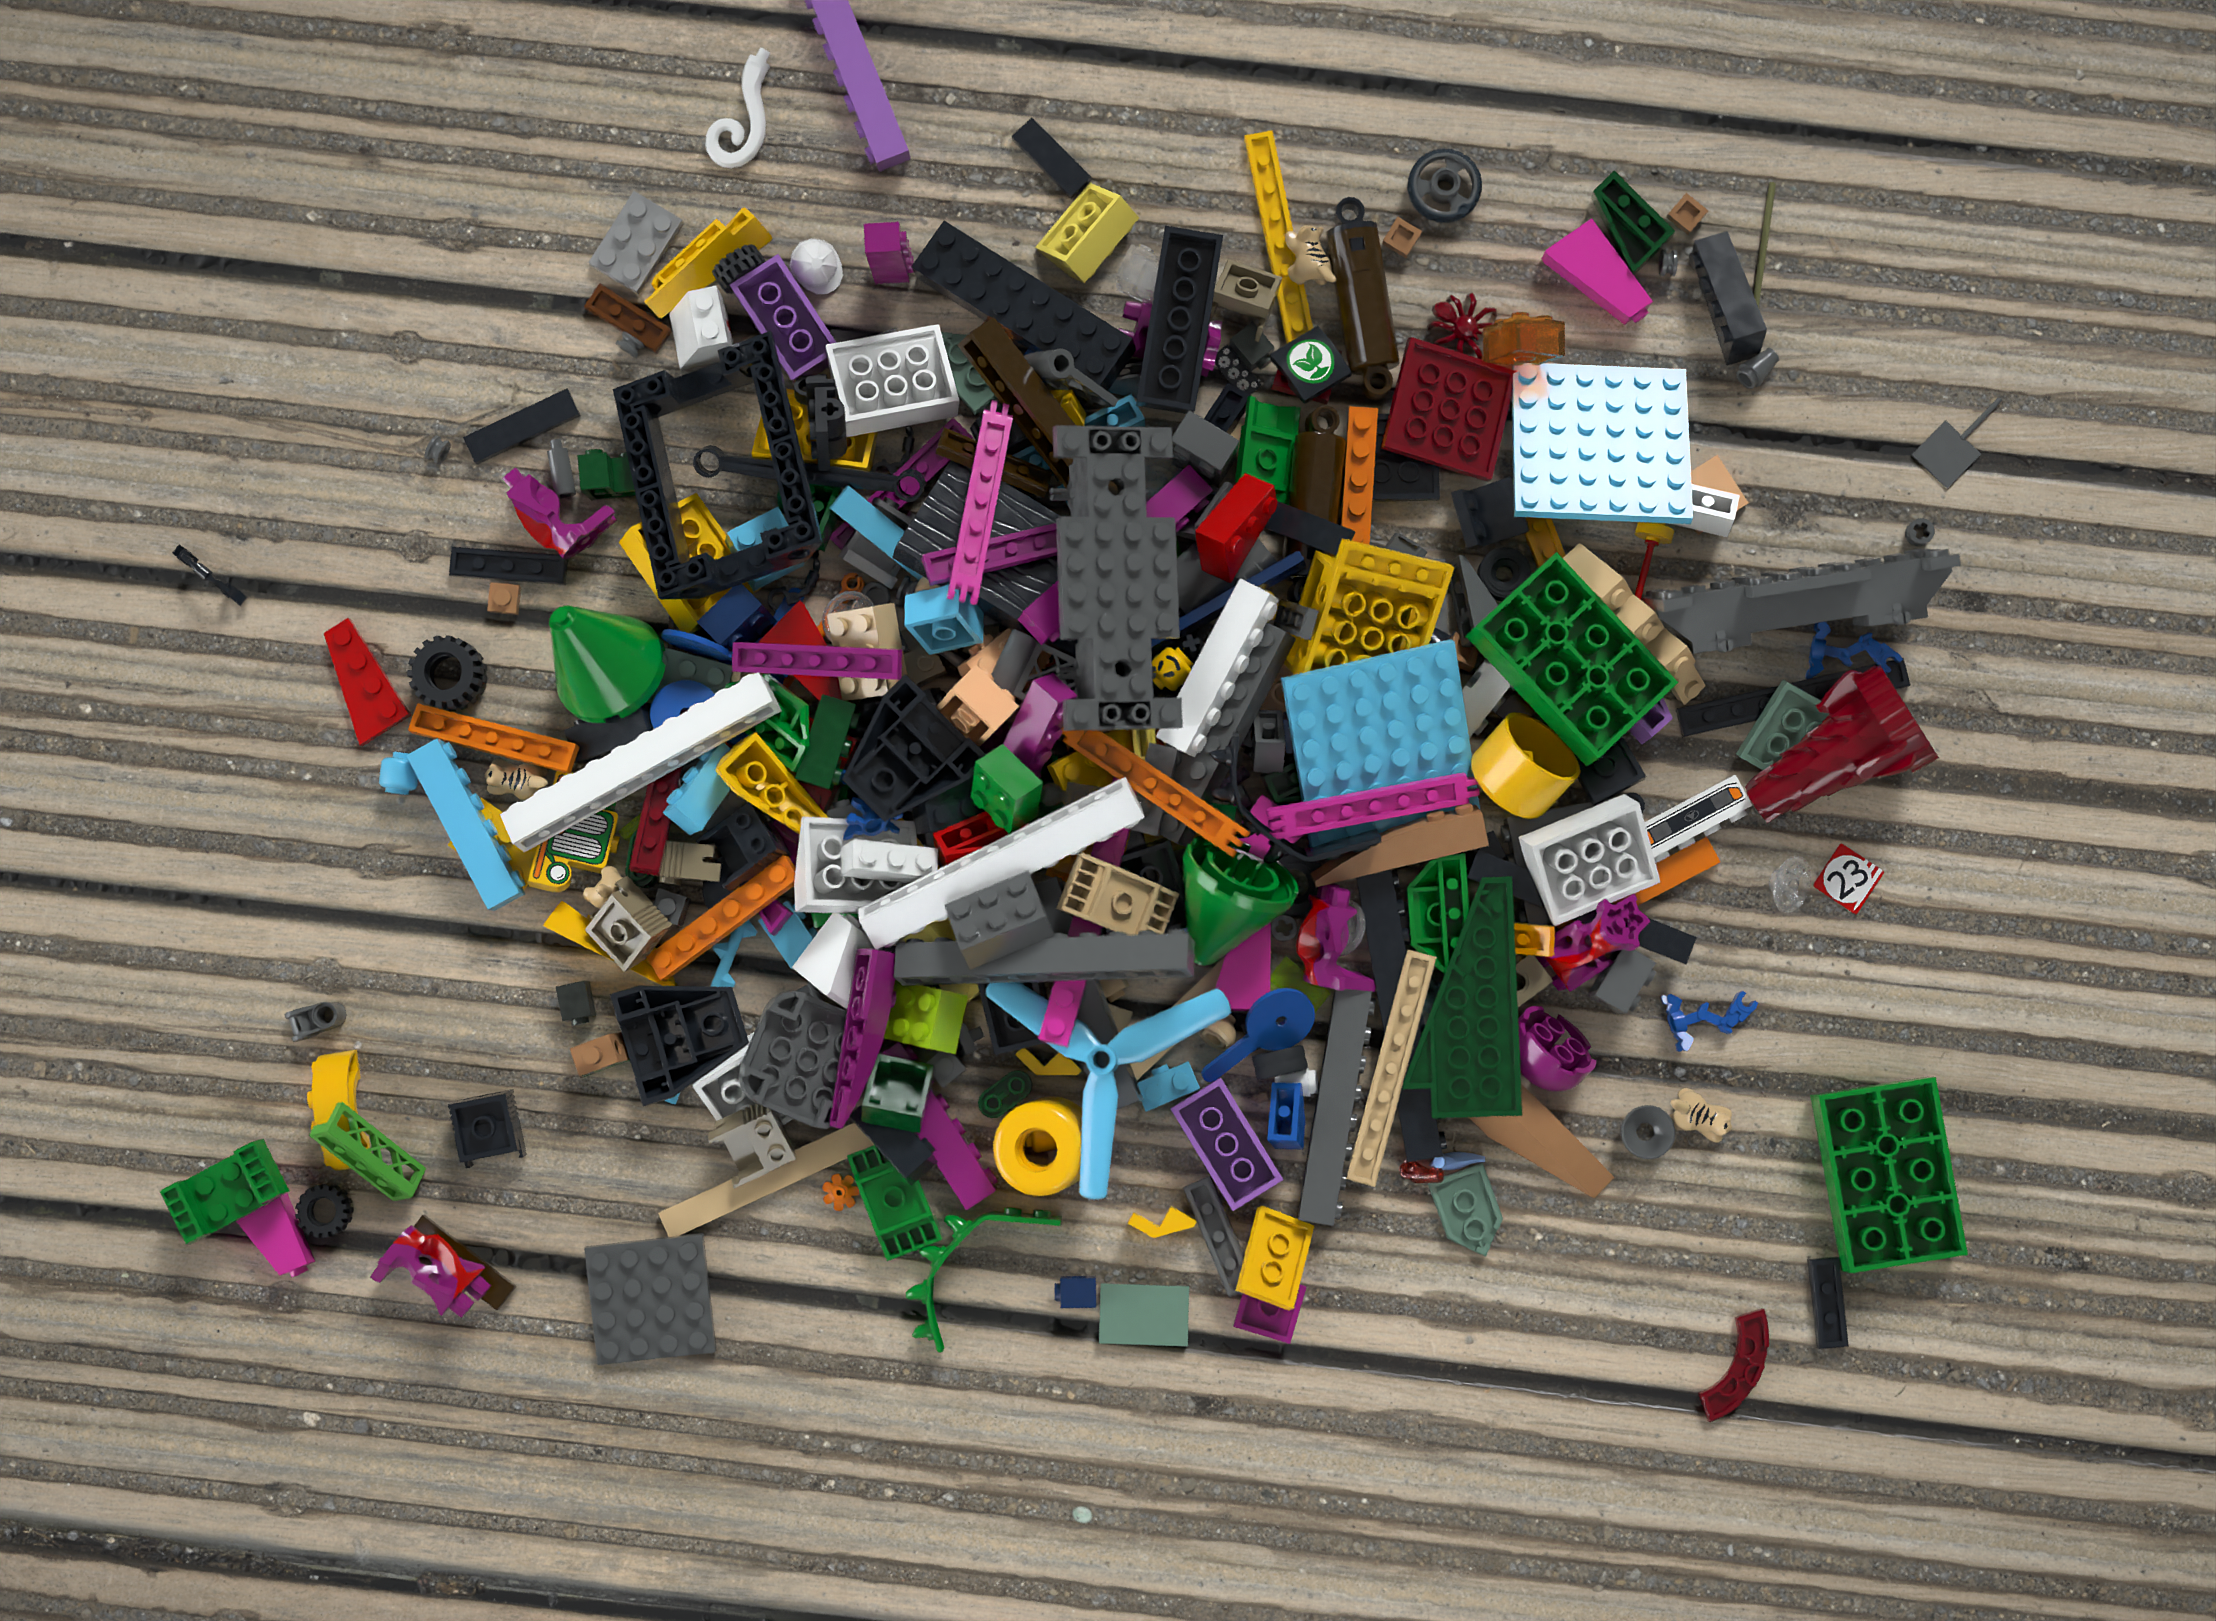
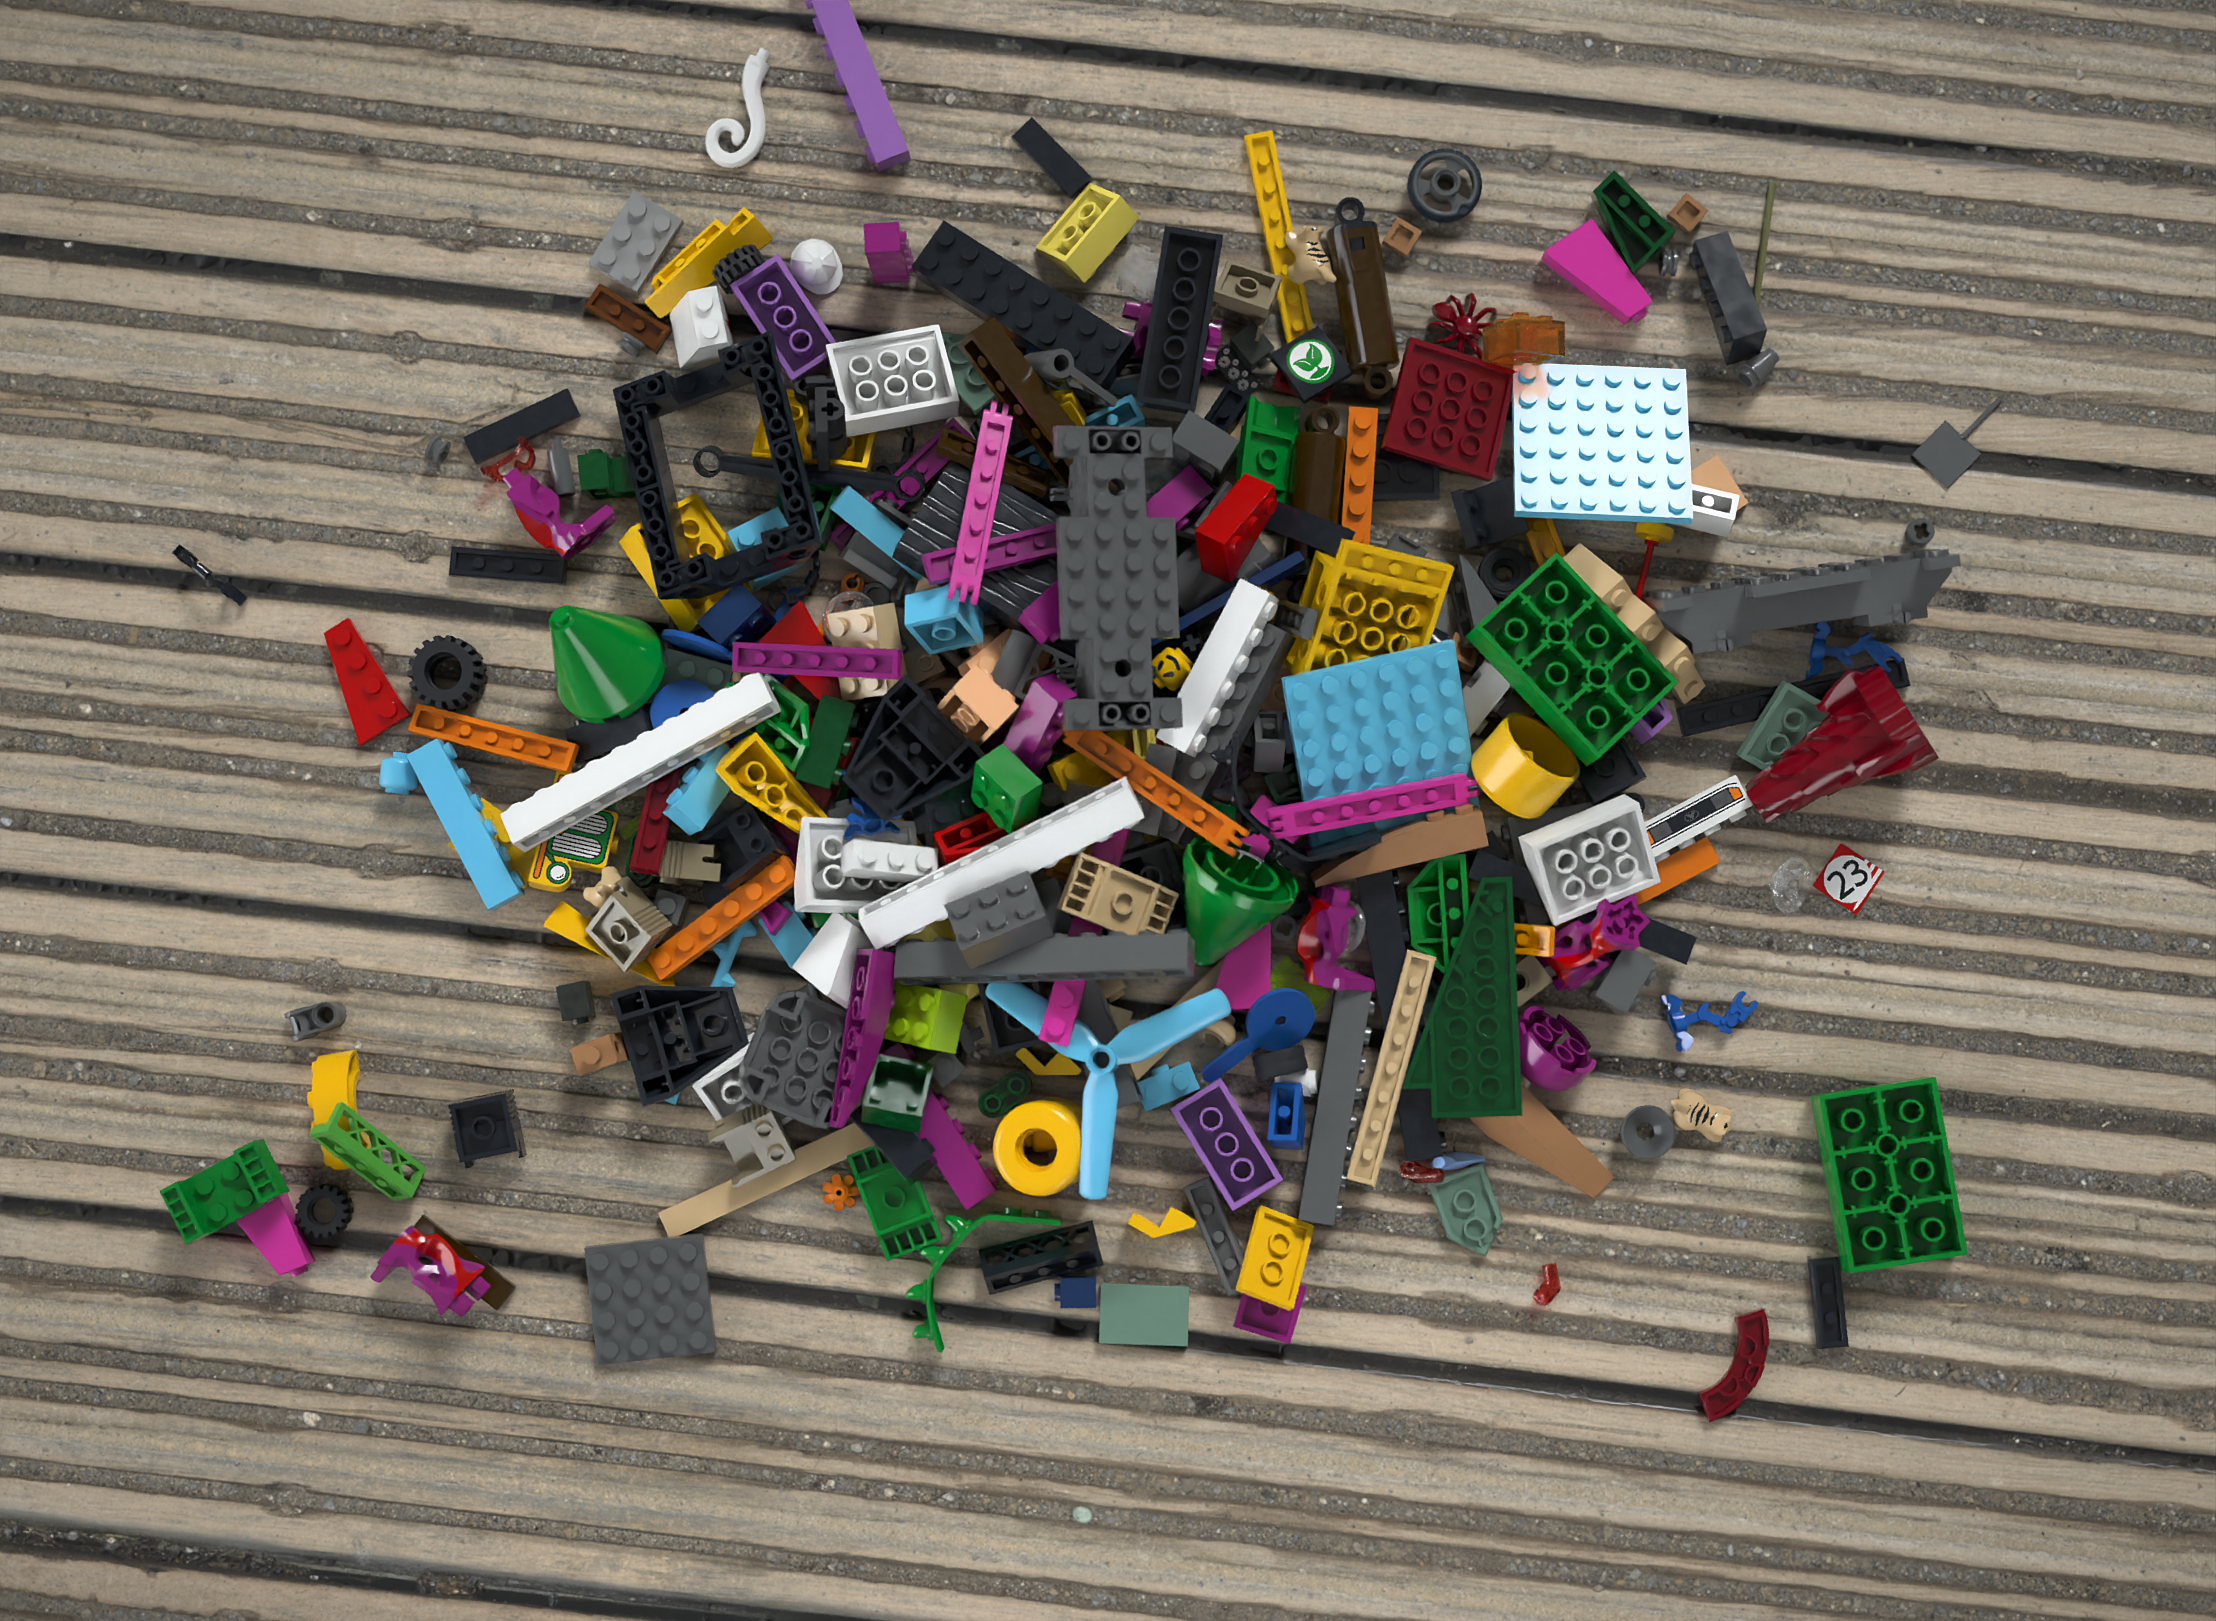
tan animal [485,759,548,801] -> none
medium nougat plate [487,582,521,615] -> none
none -> clear red helmet [480,437,536,483]
none -> black fence [978,1220,1104,1295]
none -> clear red arm [1533,1263,1561,1306]

